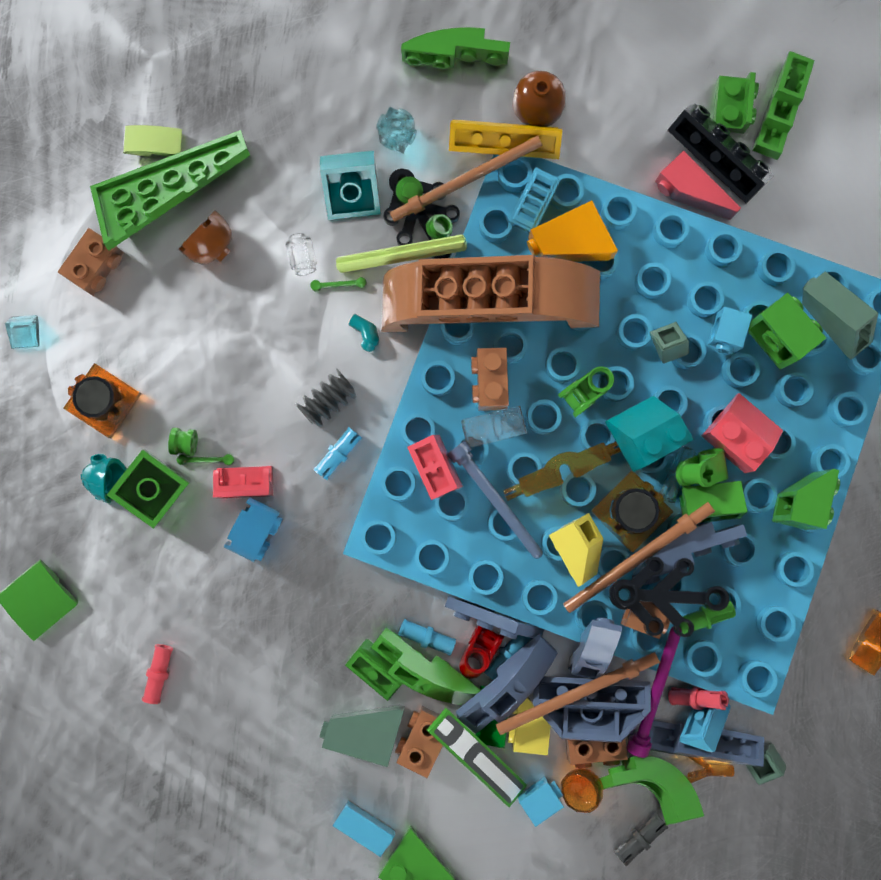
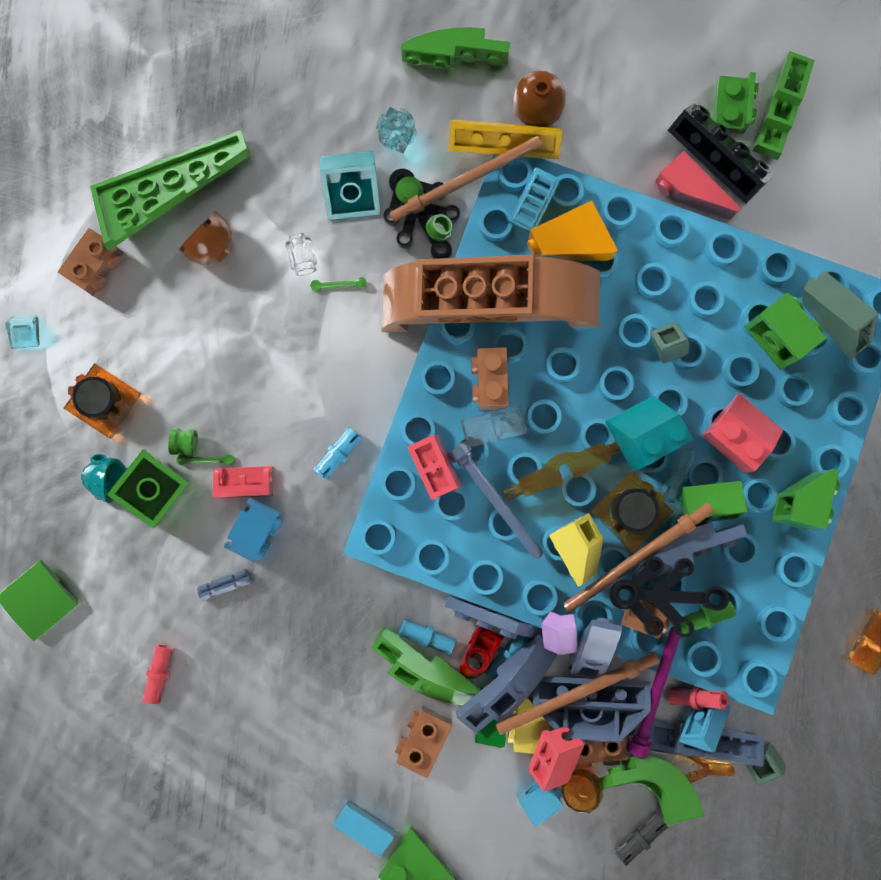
yellowish green slope [123,125,182,158] -> none
dark grey piece [295,368,357,427] -> none
sand green slope [319,705,405,767] -> none
yellowish green axle [336,234,467,273] -> none
bright green slope [345,639,402,701] -> none
teal arm [348,314,379,352] -> none
slope [427,708,527,808] -> none
bright green piece [558,367,614,418] -> none
bright green piece [676,448,729,487] -> none
medium azure brick [708,307,752,354] -> none
none -> sand blue axle [197,569,252,600]
none -> coral hinge [528,727,585,792]
none -> lavender piece [542,612,578,655]

